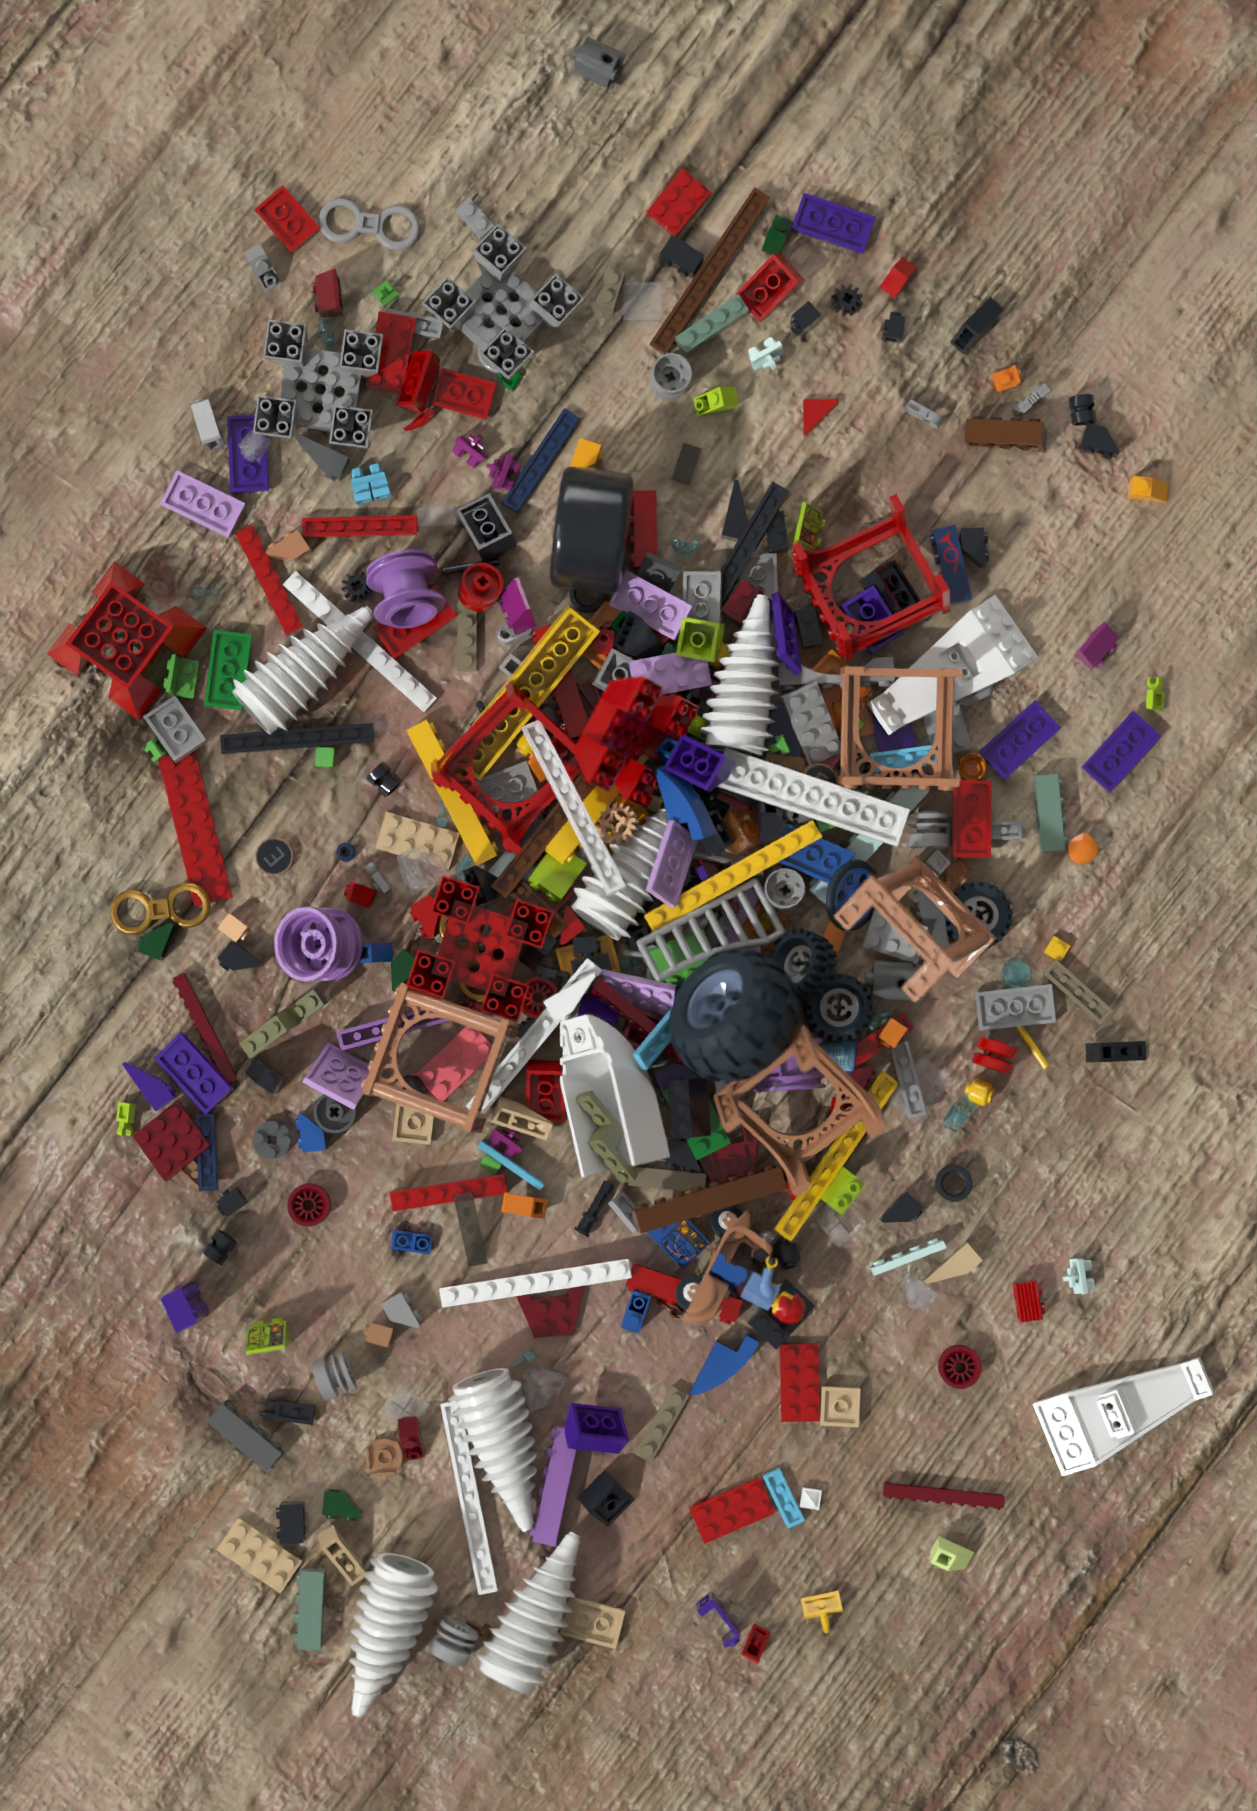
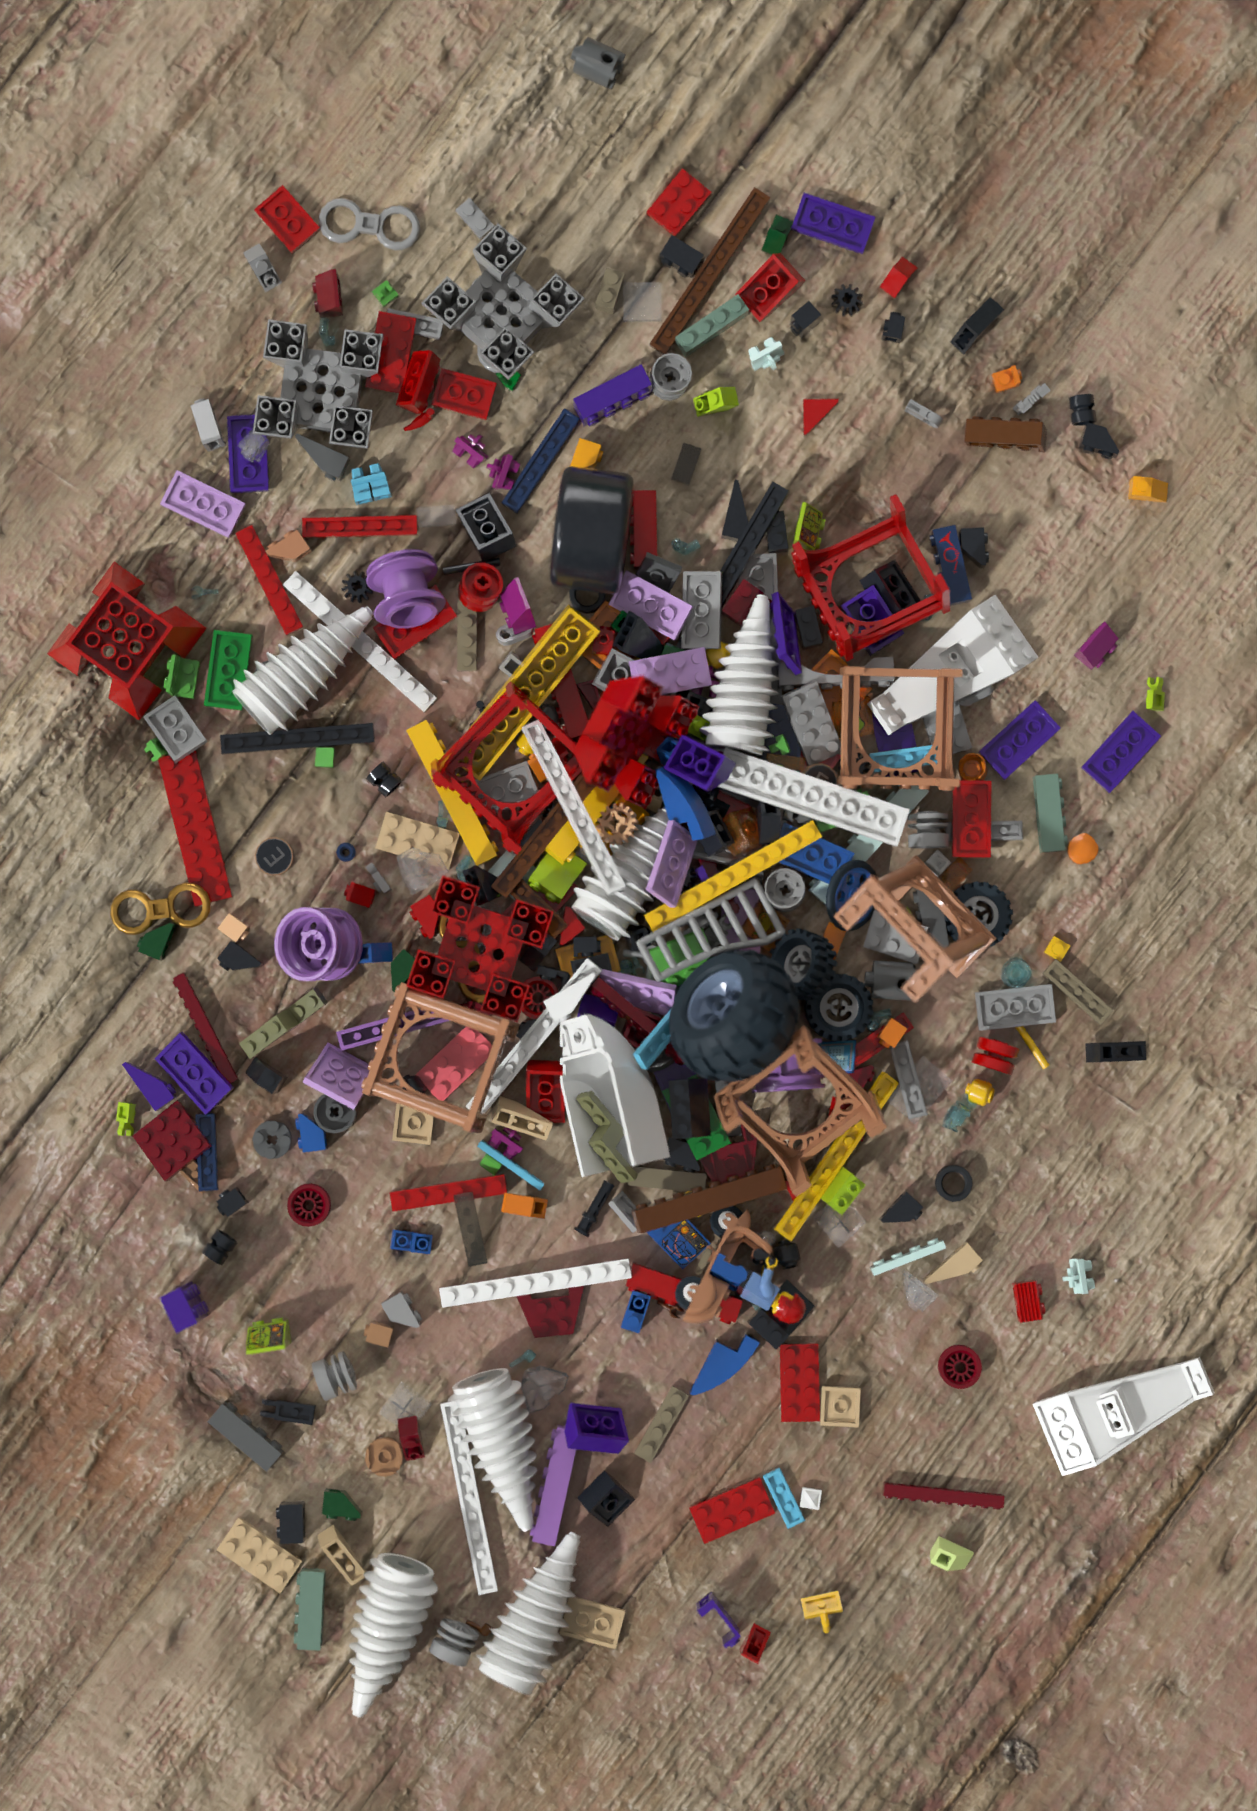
lime slope [676,617,725,662] -> none
none -> dark purple brick [573,364,652,427]

